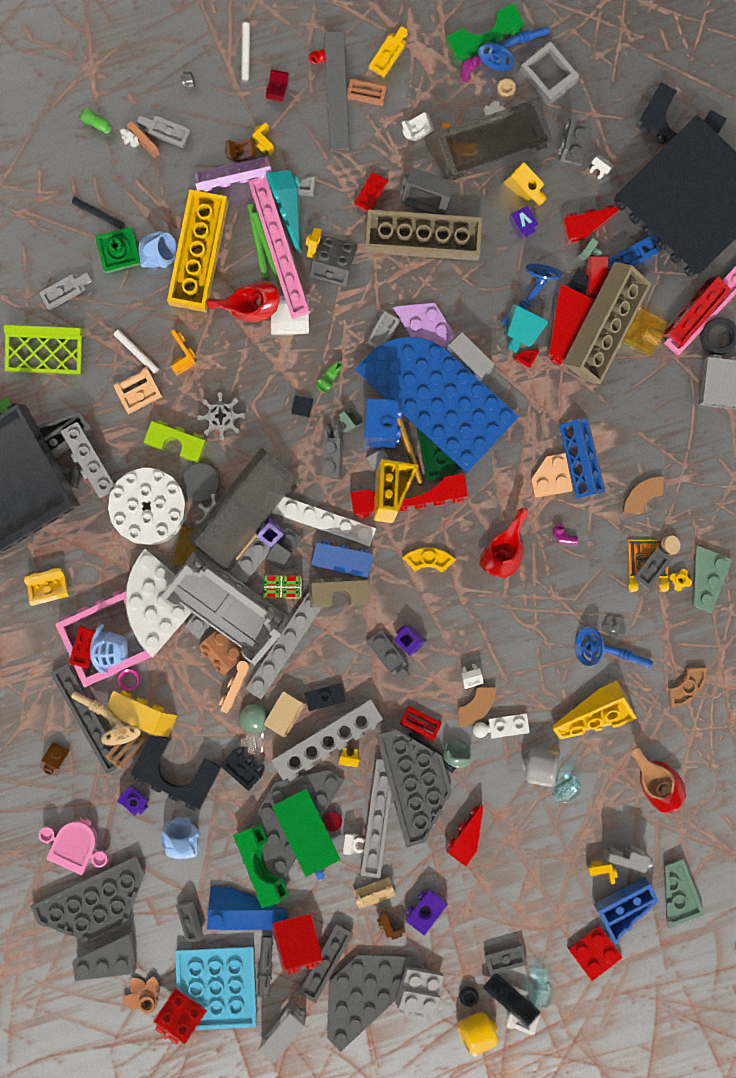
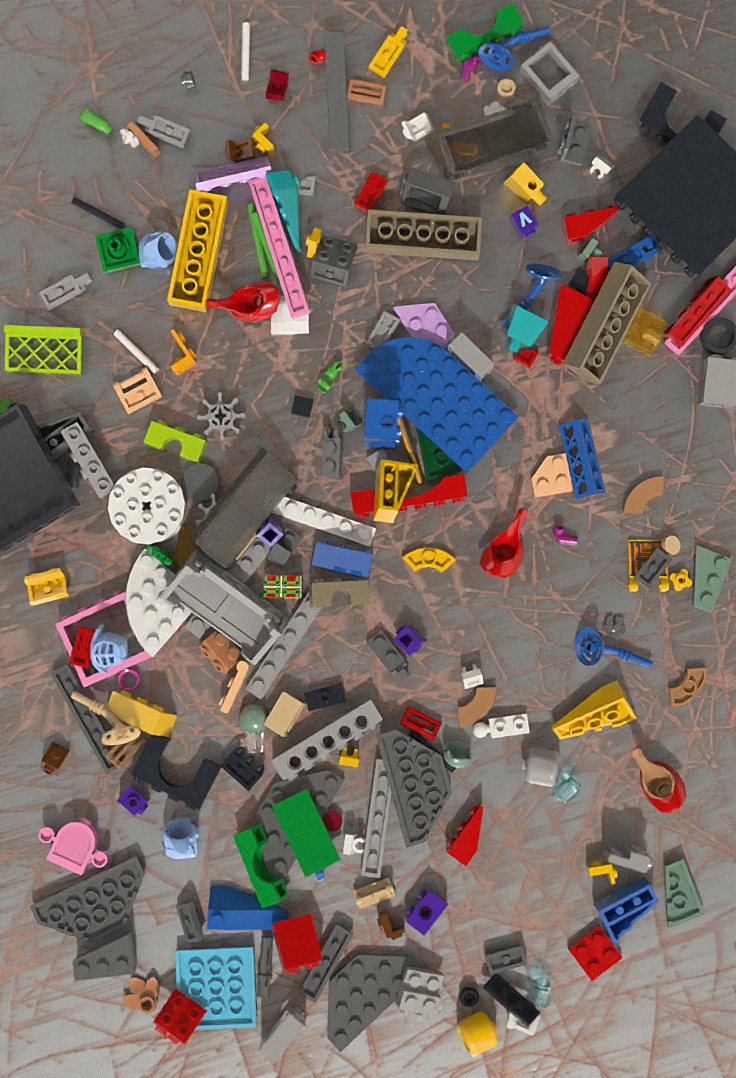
none -> green gear [146,544,174,566]

